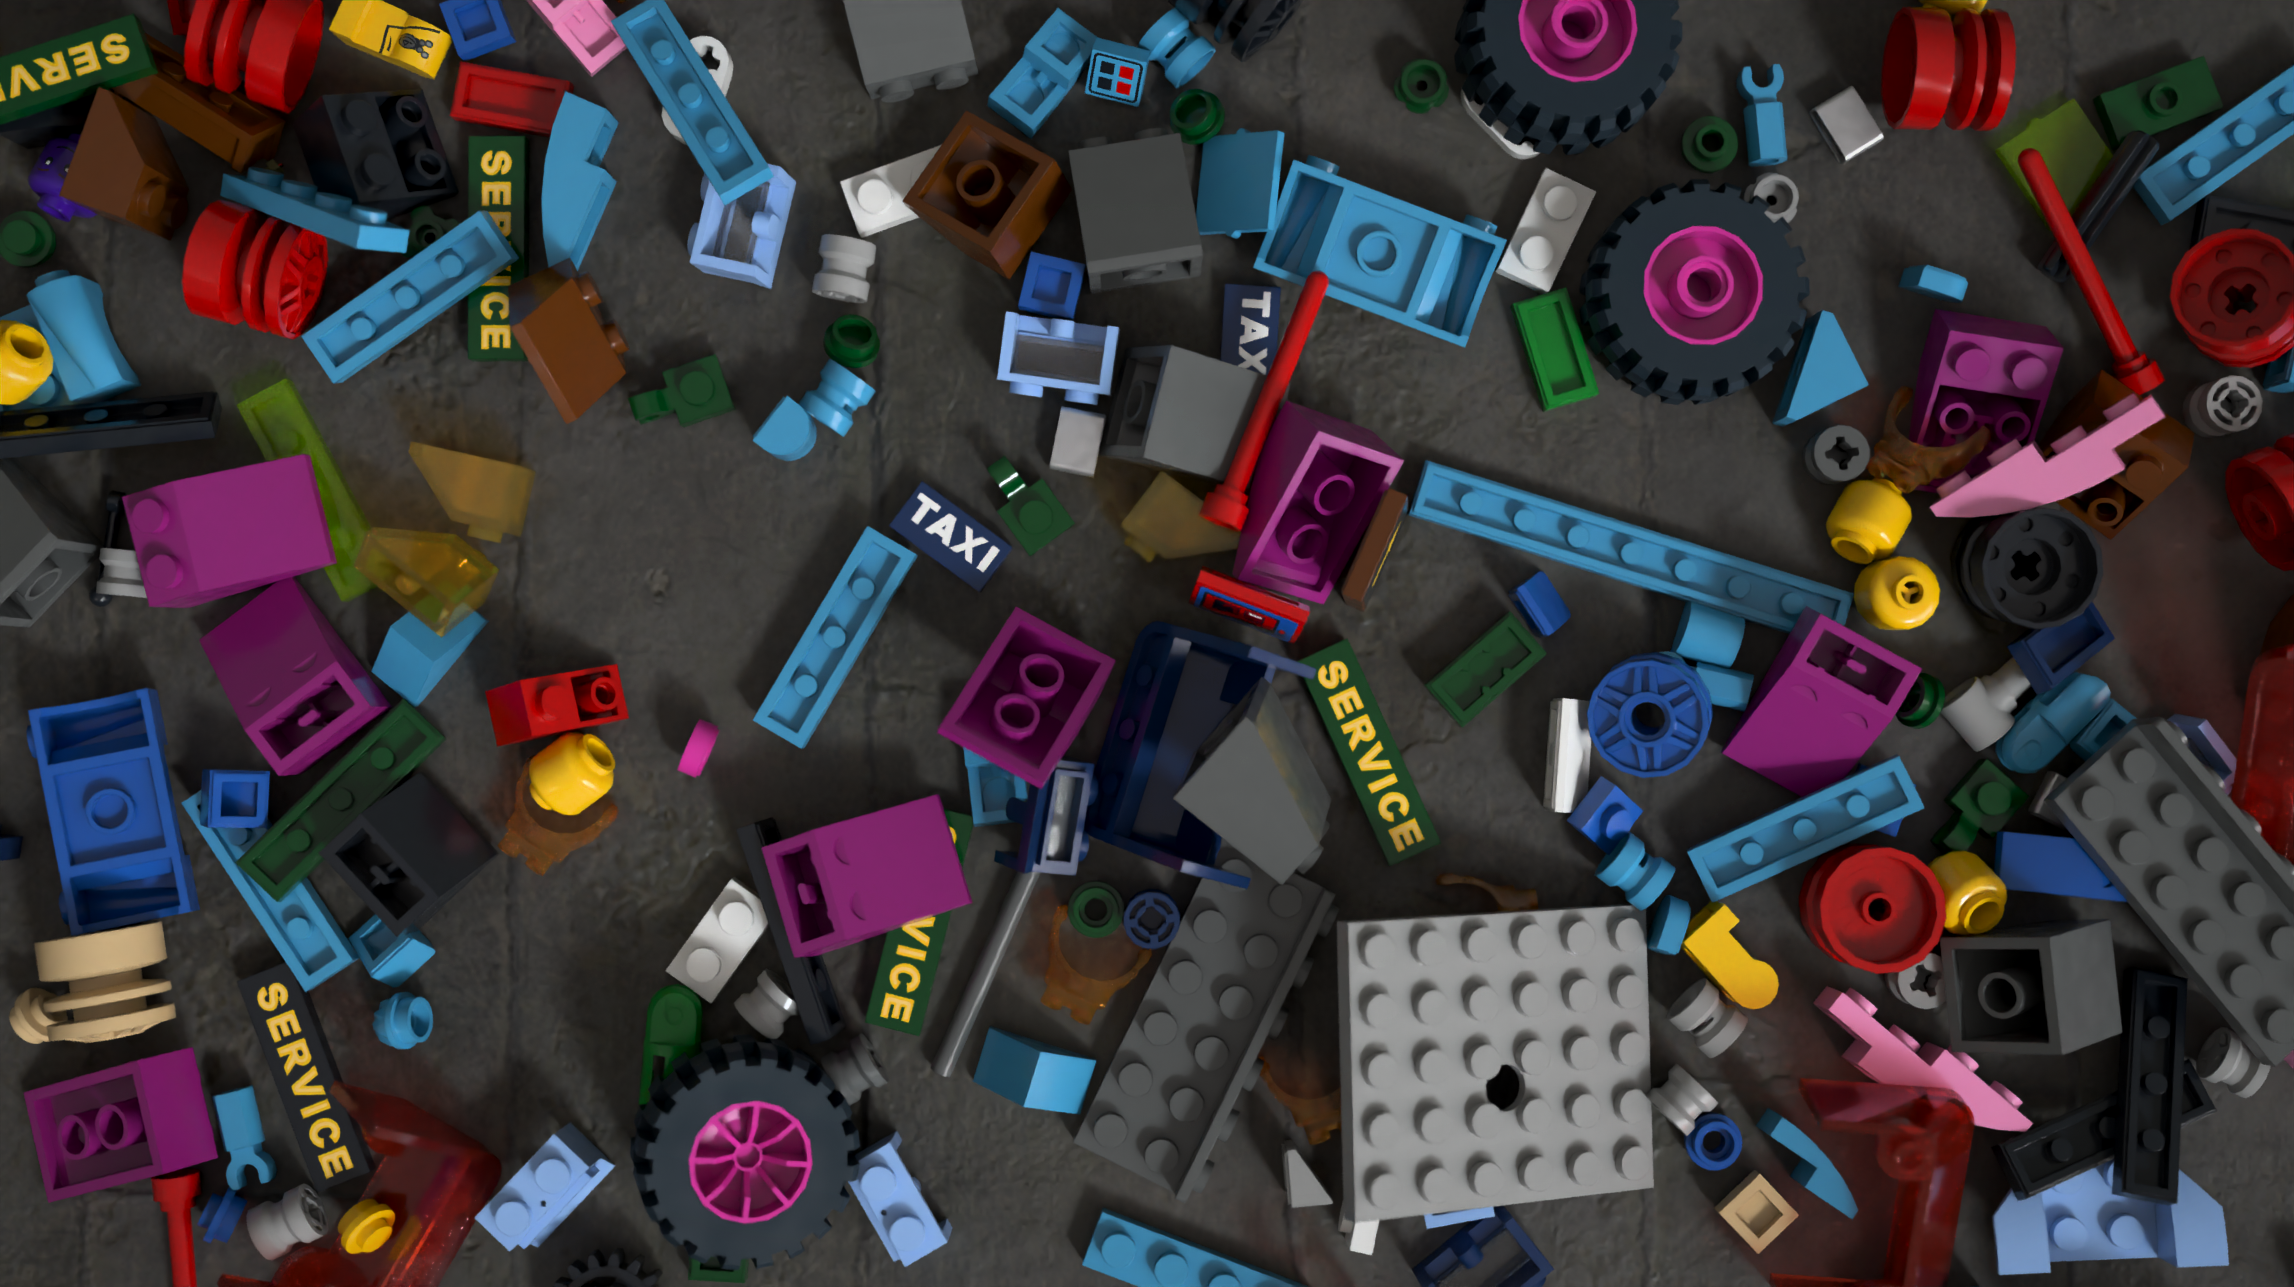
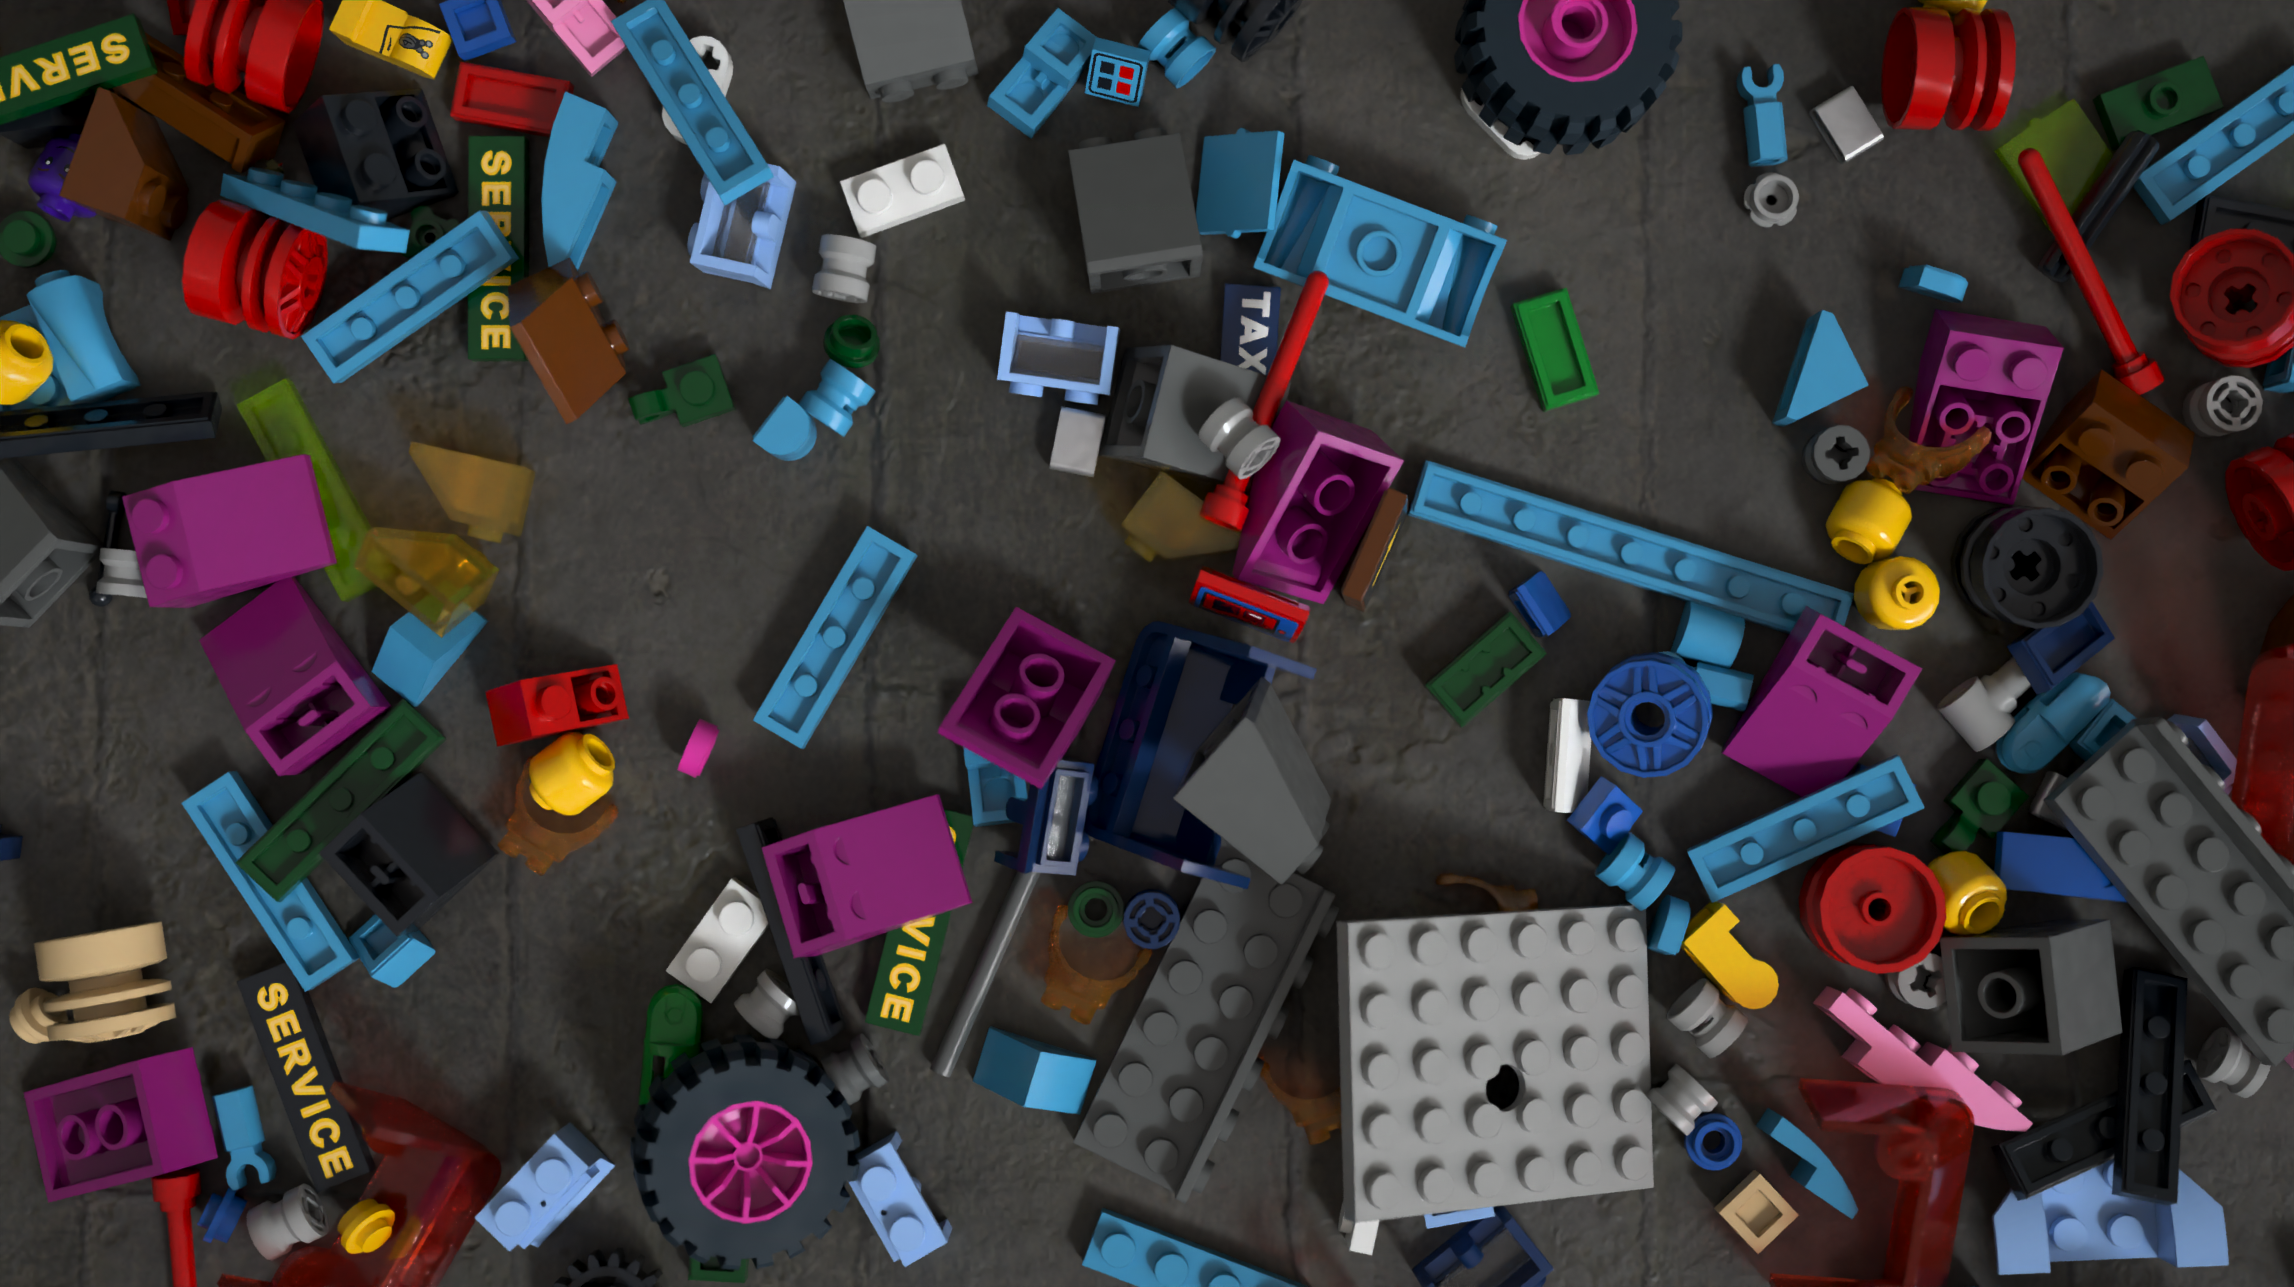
blue piece [26,688,200,936] -> none
blue slope [200,769,270,828] -> none
dark azure plate [372,992,433,1049] -> none
dark blue tile [889,481,1014,593] -> none
reddish brown slope [902,110,1072,279] -> none
dark green plate [987,455,1075,557] -> none
blue plate [1018,251,1086,321] -> none
dark green plate [1170,89,1225,145] -> none
light grey slope [1281,1140,1333,1208] -> none
dark green tile [1296,638,1441,866] -> none
dark green plate [1394,59,1449,114] -> none
white plate [1495,168,1596,294] -> none
black wheel [1579,179,1810,405] -> none
dark green plate [1680,116,1738,173] -> none
dark green plate [1895,673,1945,729] -> none
bright pink slope [1930,393,2165,518] -> none
none -> light grey wheel [1198,398,1281,479]

